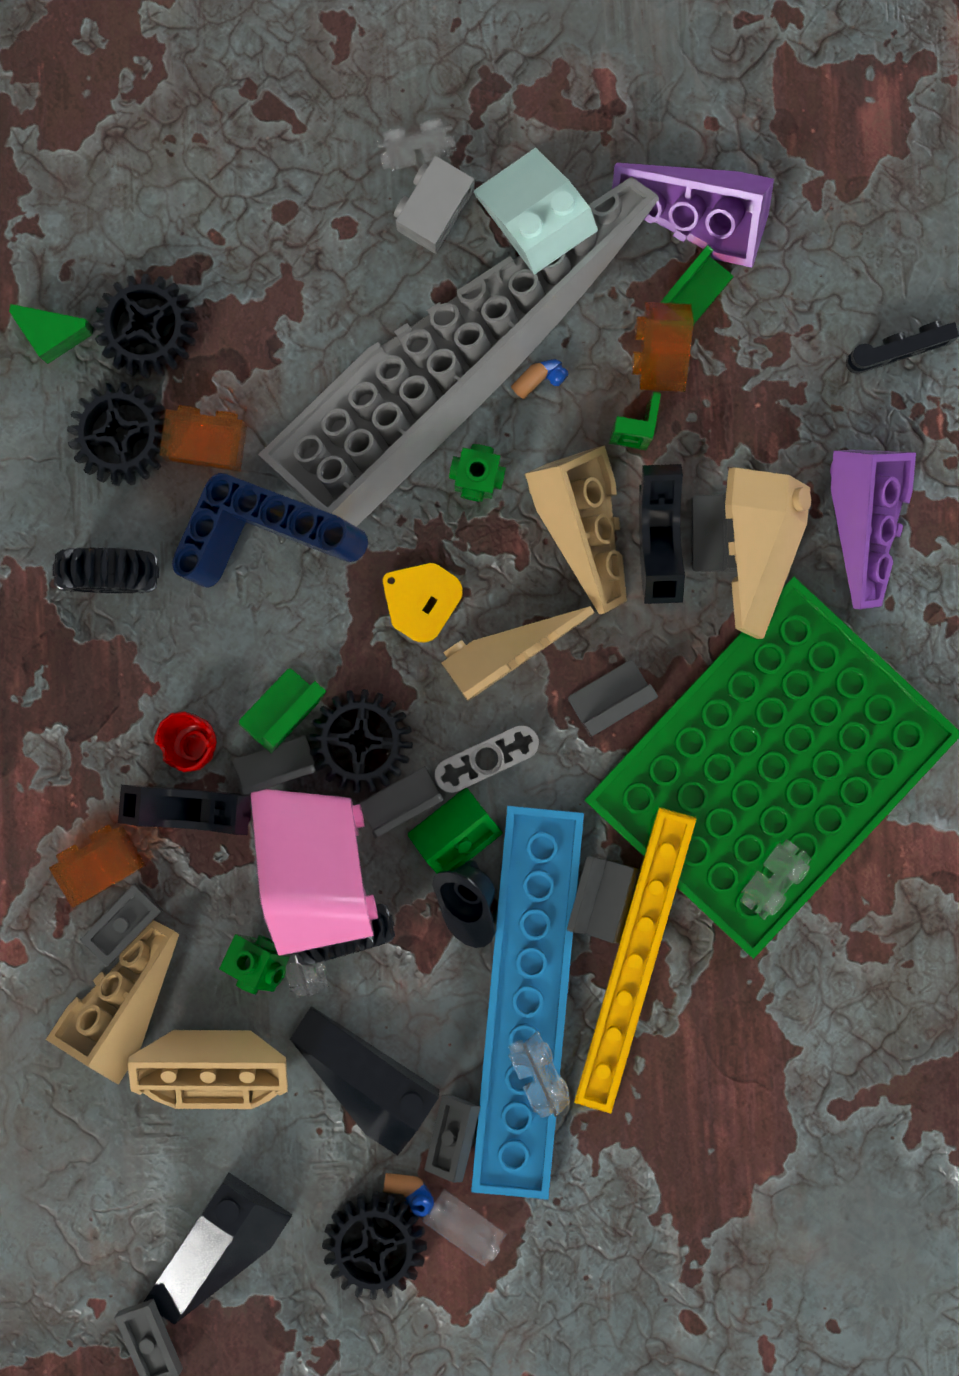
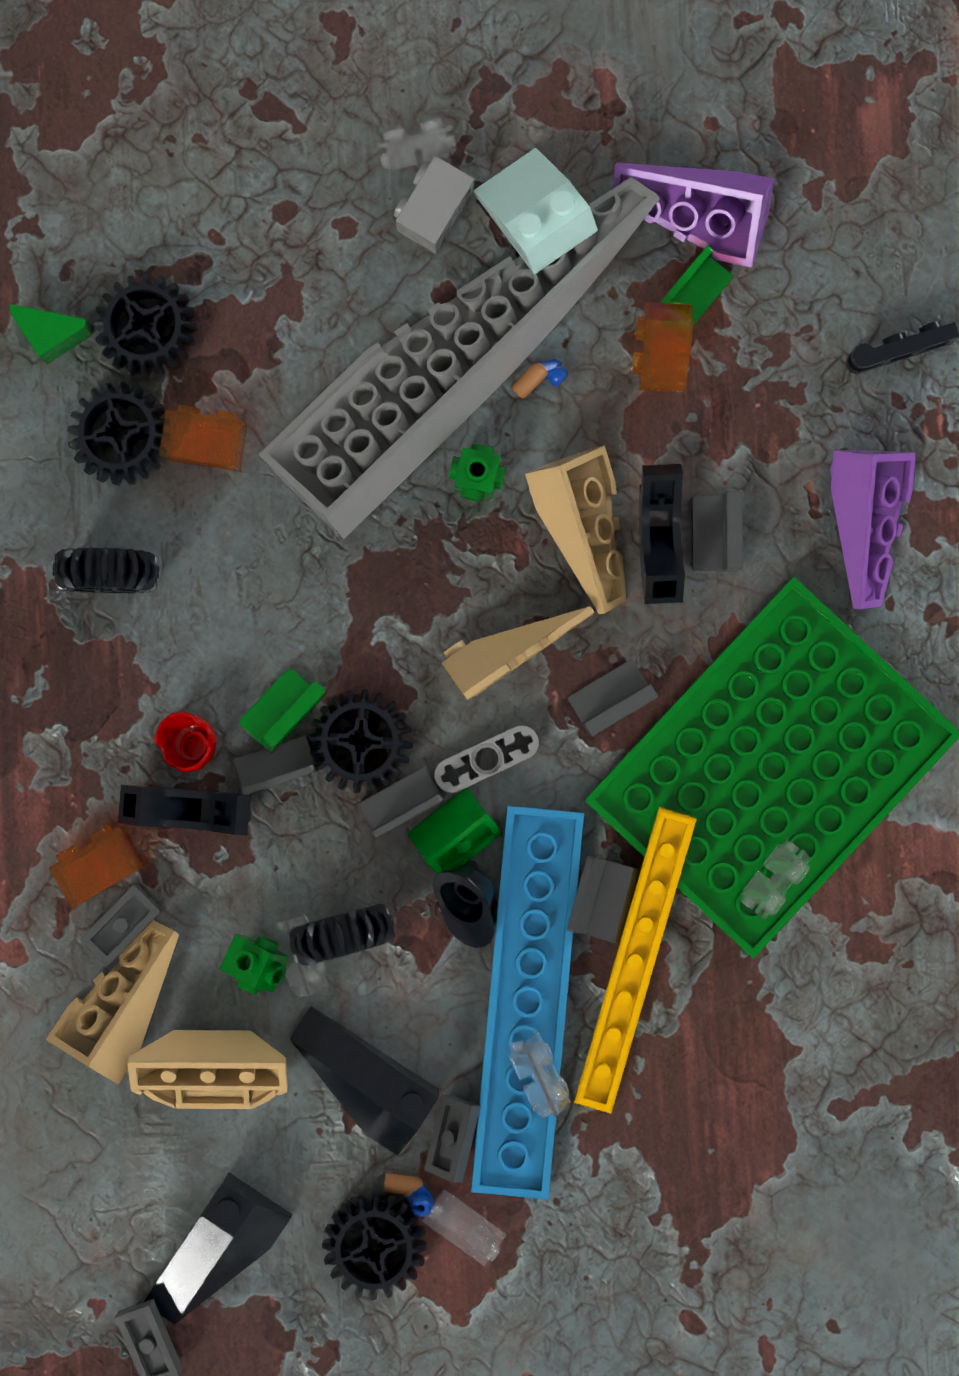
dark blue beam [172,473,368,588] -> none
bright pink windscreen [251,789,378,956] -> none
yellow piece [383,563,462,643] -> none
green panel [609,391,661,450] -> none
tan wedge [725,468,811,639] -> none

